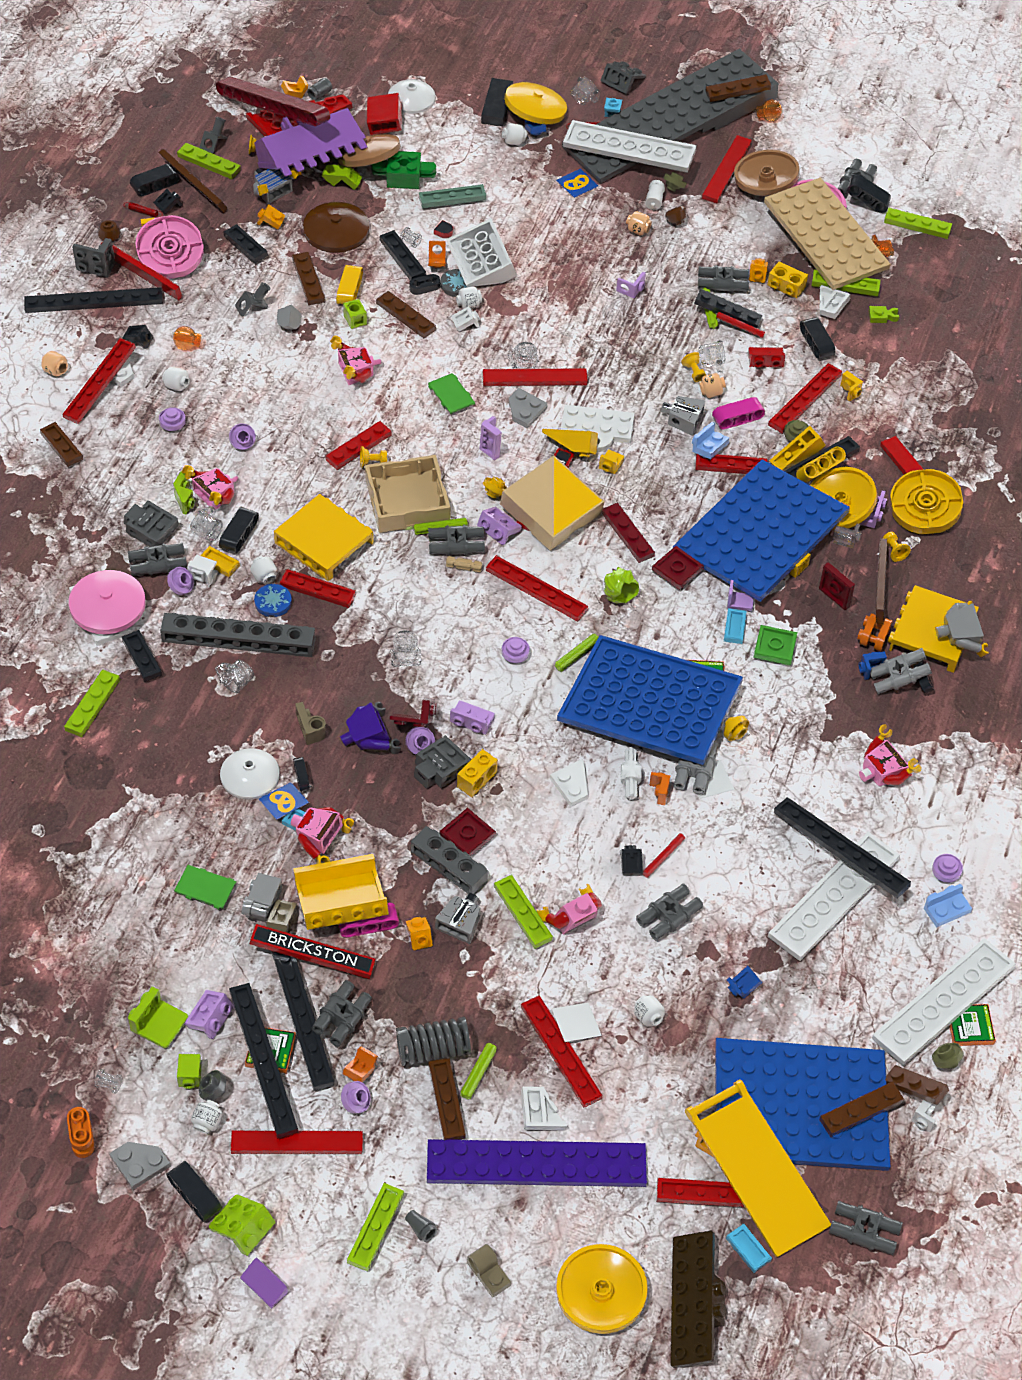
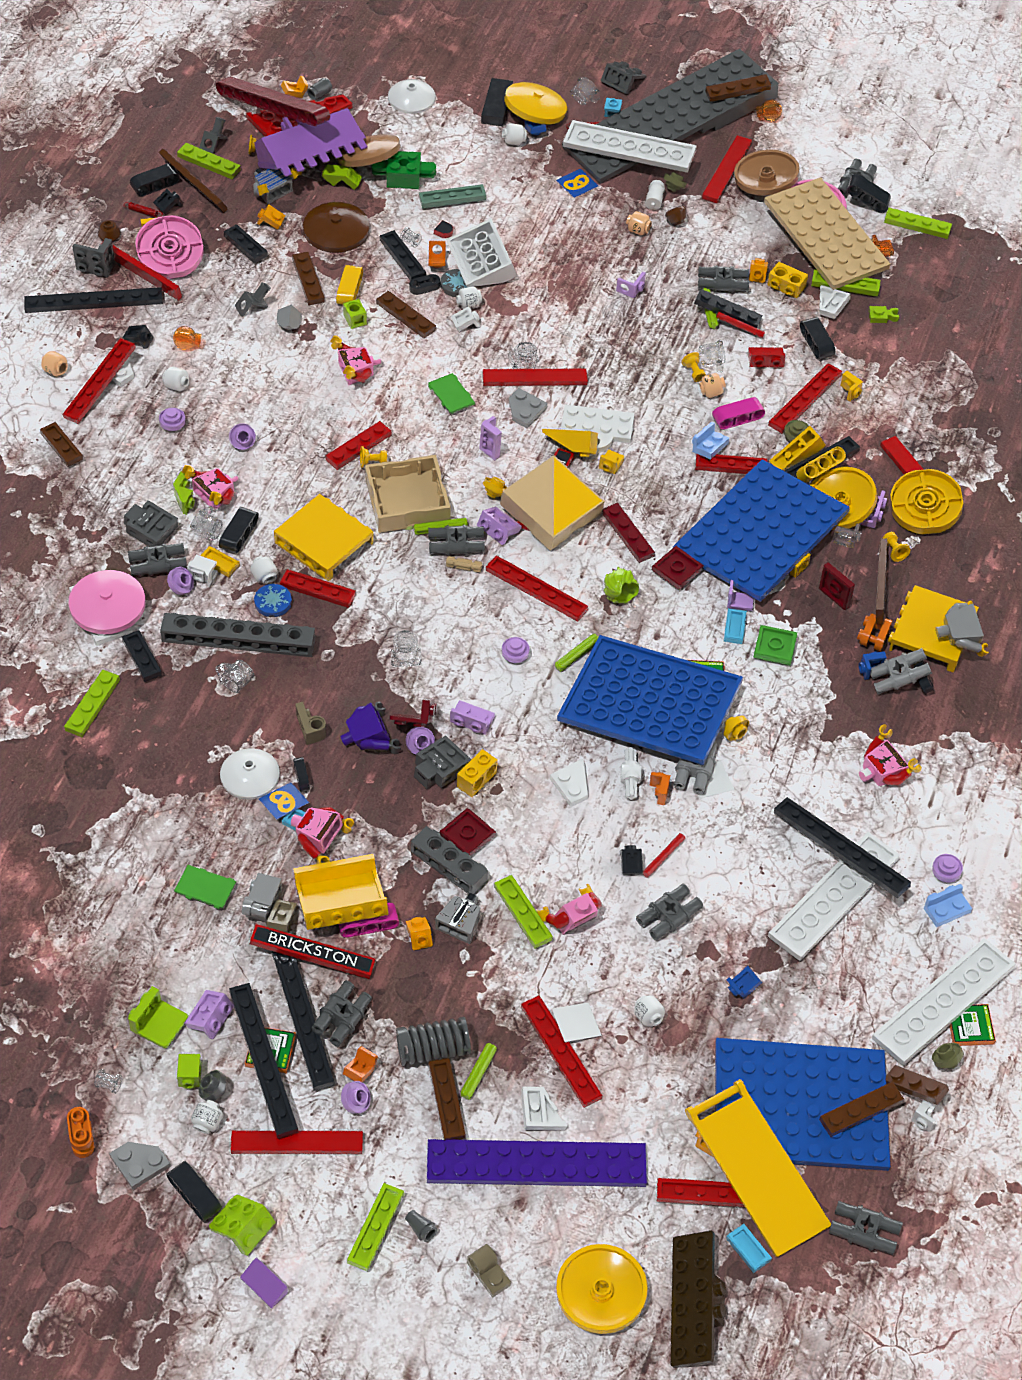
red brick [367,93,402,135] -> none
light grey torso [661,396,705,436] -> none

